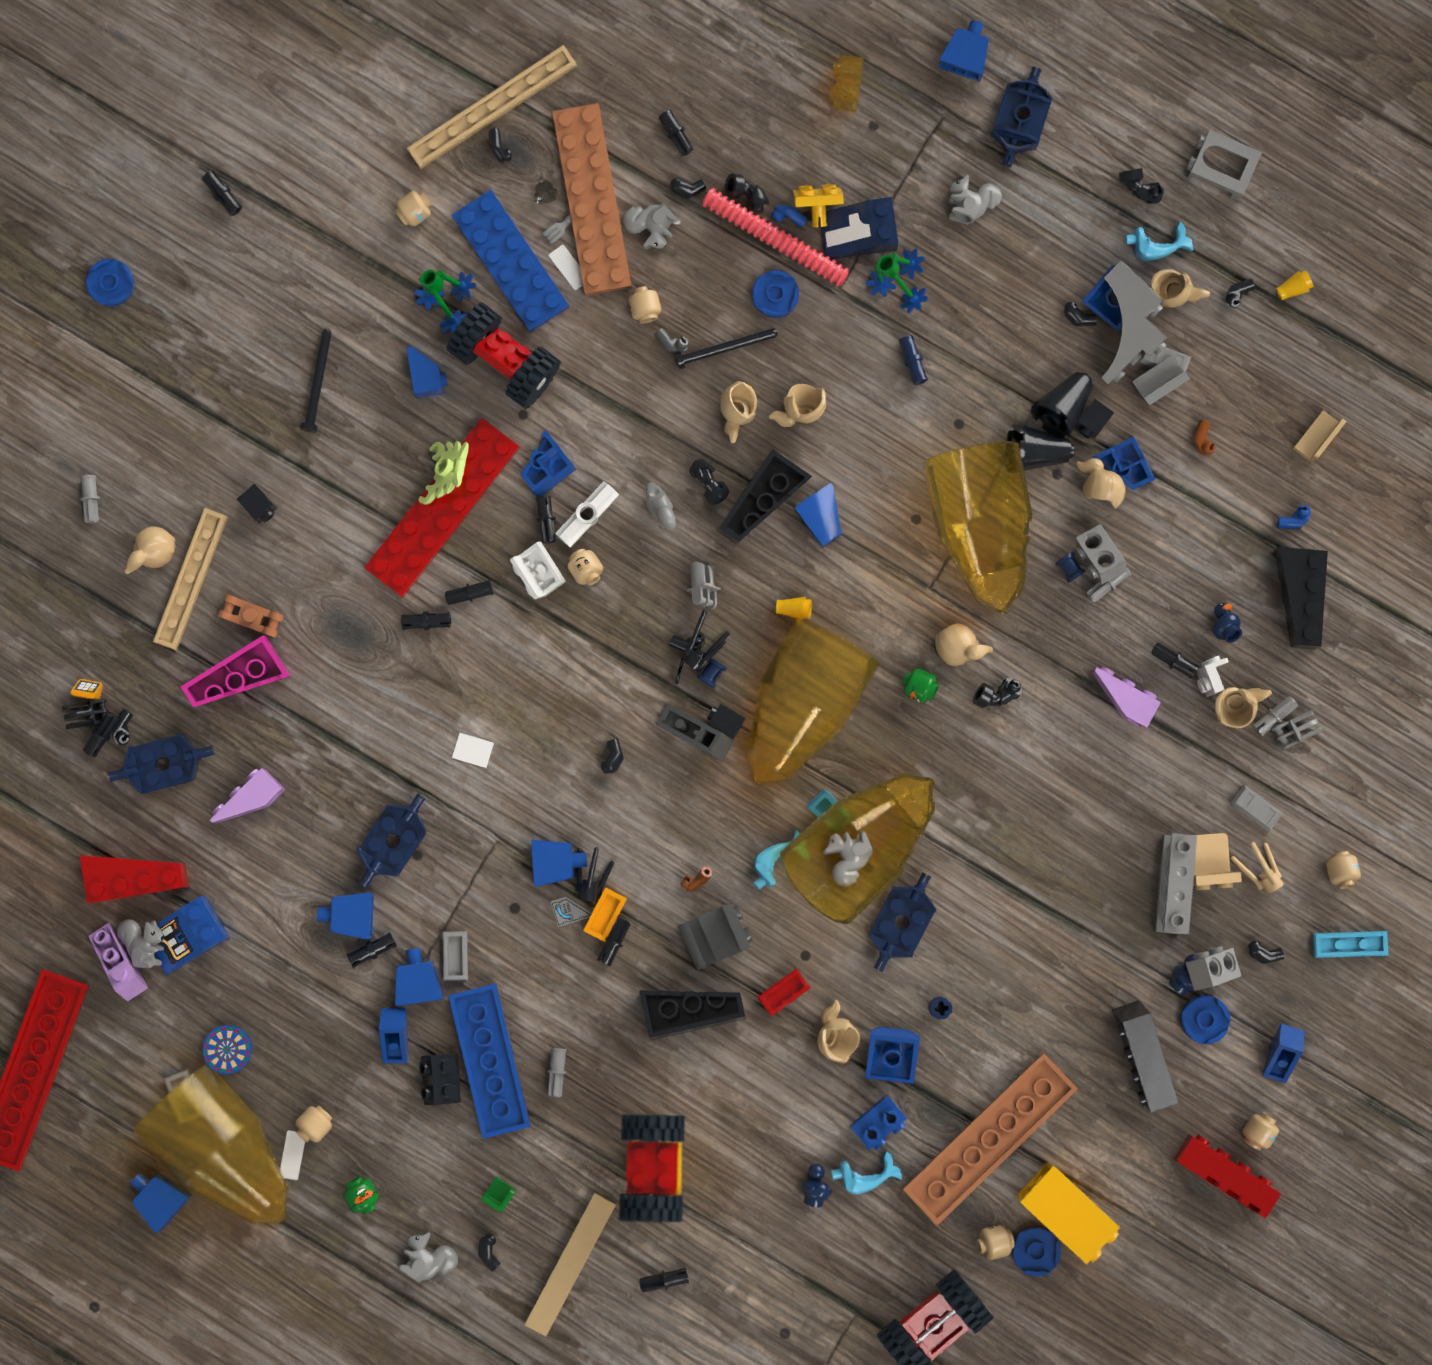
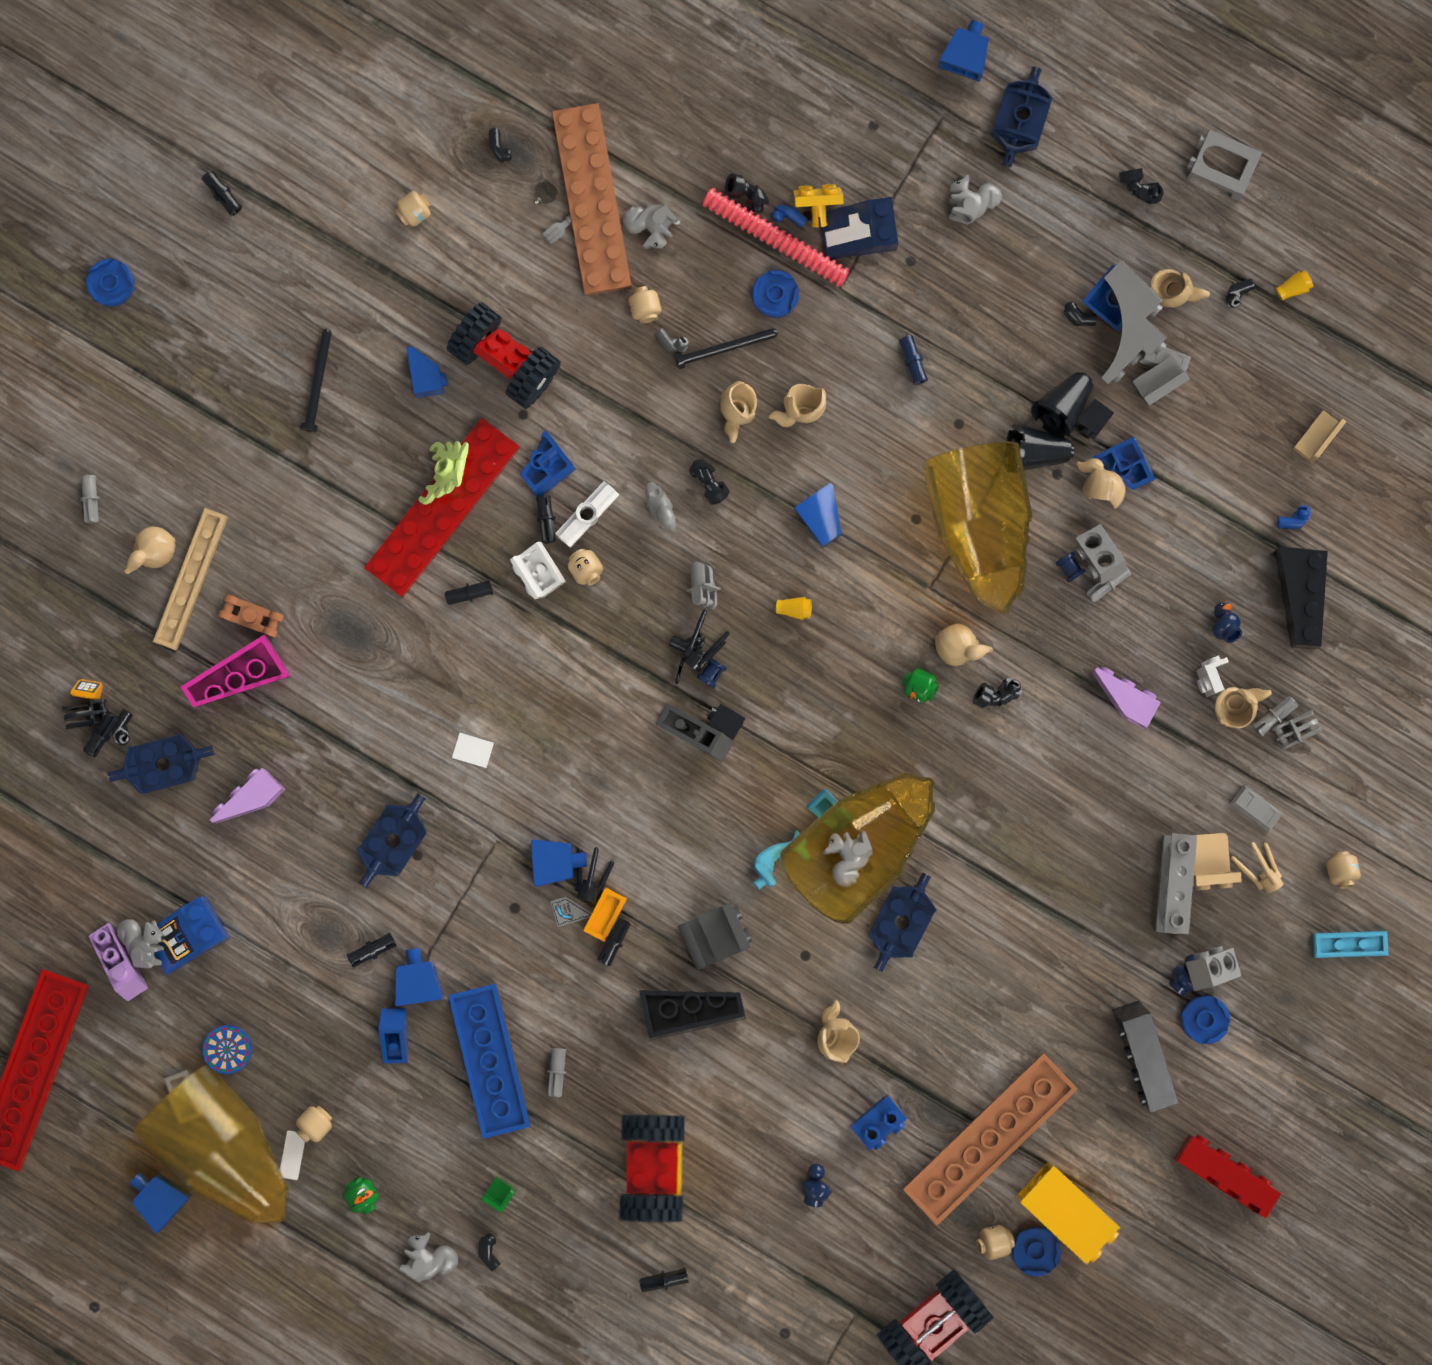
red wedge [80,855,189,904] -> none
black brick [237,483,277,524] -> none
blue torso [317,893,374,939] -> none
black pin [401,611,451,631] -> none
tan tile [407,45,577,170] -> none
plant [415,269,477,333] -> none
black bracket [419,1053,461,1105] -> none
light grey tile [443,931,468,981] -> none
blue plate [452,189,569,333] -> none
tan tile [525,1193,616,1337] -> none
white sticker [549,245,583,290] -> none
black arm [601,738,624,774] -> none
black axle [659,110,693,156] -> none
black arm [670,178,707,199] -> none
dark orange arm [680,866,713,892] -> none
black wedge [716,449,813,544] -> none
clear yellow windscreen [746,618,879,785] -> none
red plate [757,968,811,1017] -> none
clear yellow brick [830,55,864,112] -> none
medium azure animal [831,1151,902,1194] -> none
blue slope [865,1027,920,1084] -> none
blue plant [866,248,929,314] -> none
dark blue bush [929,997,953,1020] -> none
medium azure animal [1125,222,1193,261] -> none
black axle [1151,643,1199,679] -> none
dark orange arm [1193,420,1215,456] -> none
tan head [1242,1112,1279,1151] -> none
black arm [1248,941,1284,964] -> none
blue slope [1263,1024,1305,1083] -> none

